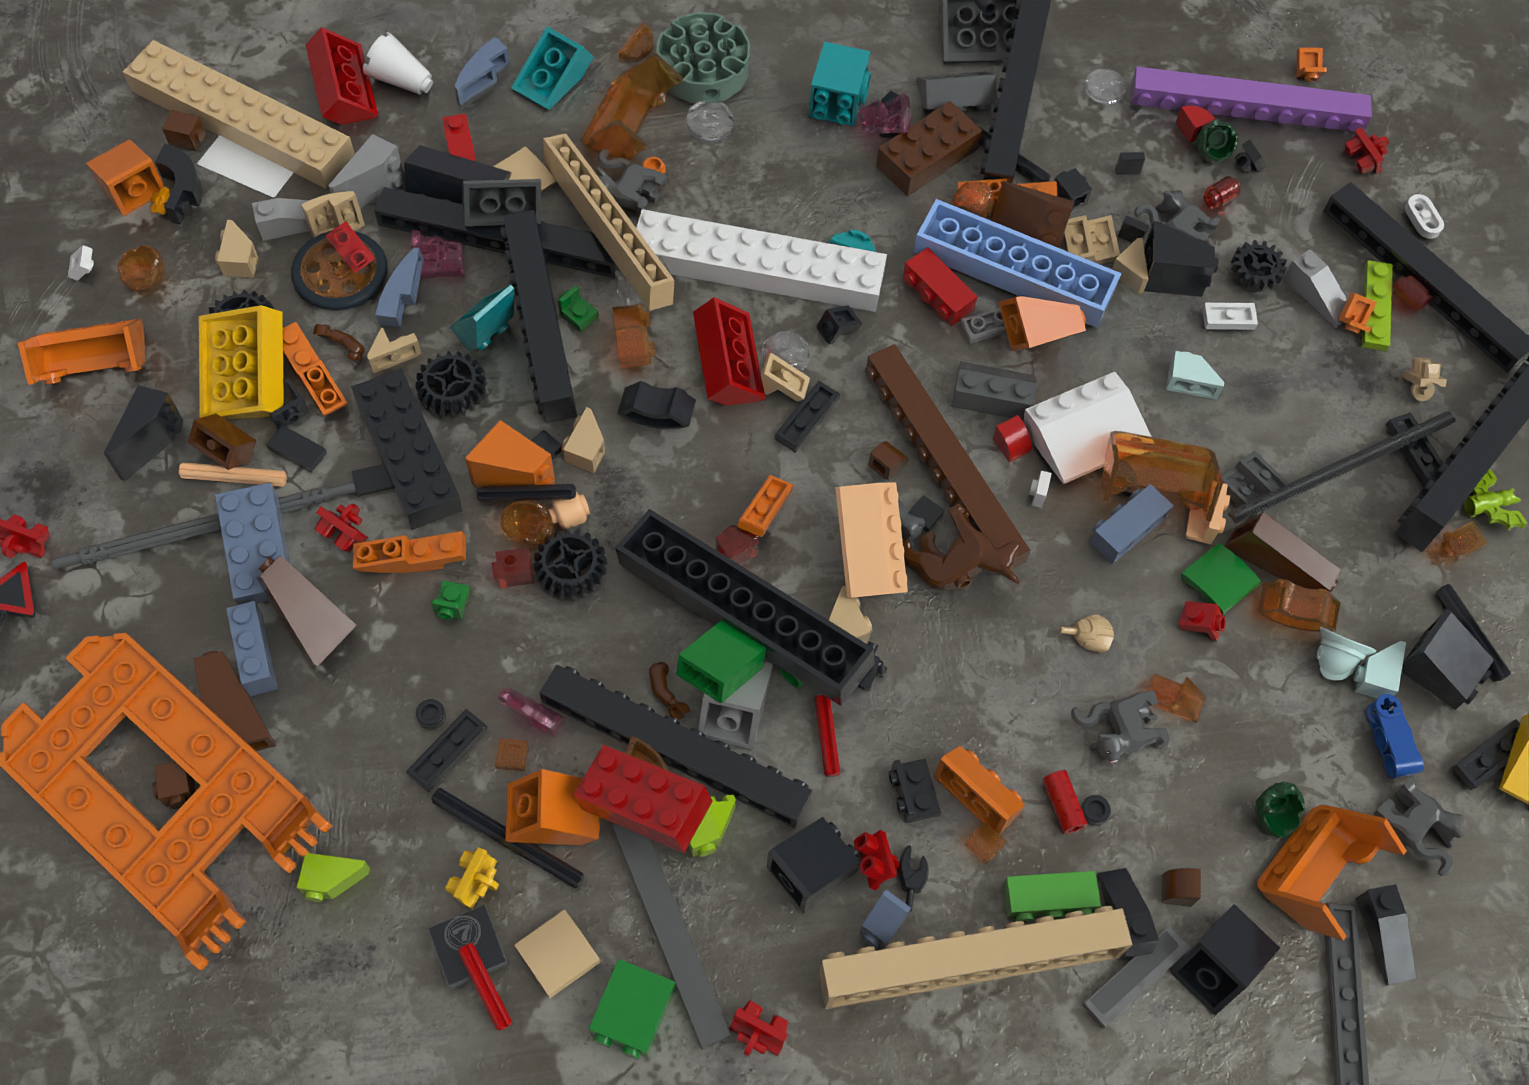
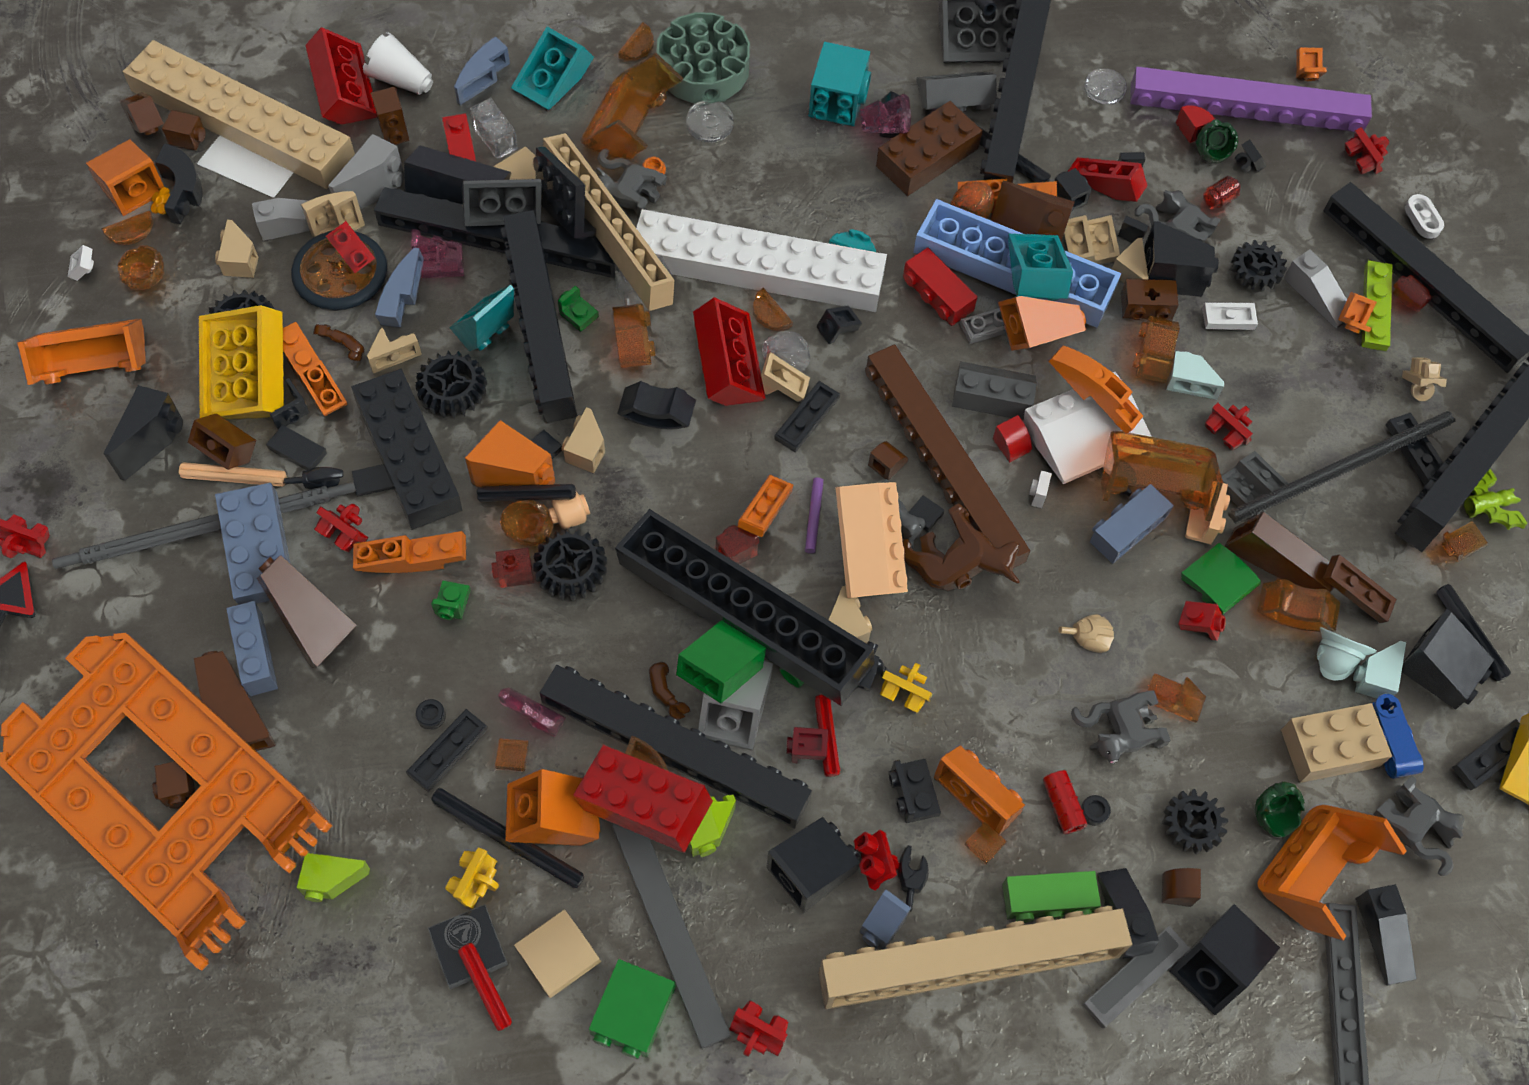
none -> clear orange tile [101,210,153,245]
none -> reddish brown brick [120,92,163,135]
none -> black hand [284,467,343,489]
none -> reddish brown brick [371,87,410,145]
none -> clear brick [469,98,518,159]
none -> black bracket [533,147,596,240]
none -> clear orange tile [753,287,793,330]
none -> dark red bracket [786,727,828,763]
none -> medium lavender bar [805,478,824,554]
none -> yellow hips [880,663,933,713]
none -> teal slope [1008,234,1073,300]
none -> orange slope [1049,345,1143,434]
none -> red slope [1067,157,1148,202]
none -> reddish brown brick [1121,279,1179,321]
none -> clear orange brick [1132,315,1180,384]
none -> black gear [1162,789,1228,854]
none -> red hips [1205,402,1253,451]
none -> tan brick [1281,703,1392,783]
none -> reddish brown plate [1323,554,1397,623]

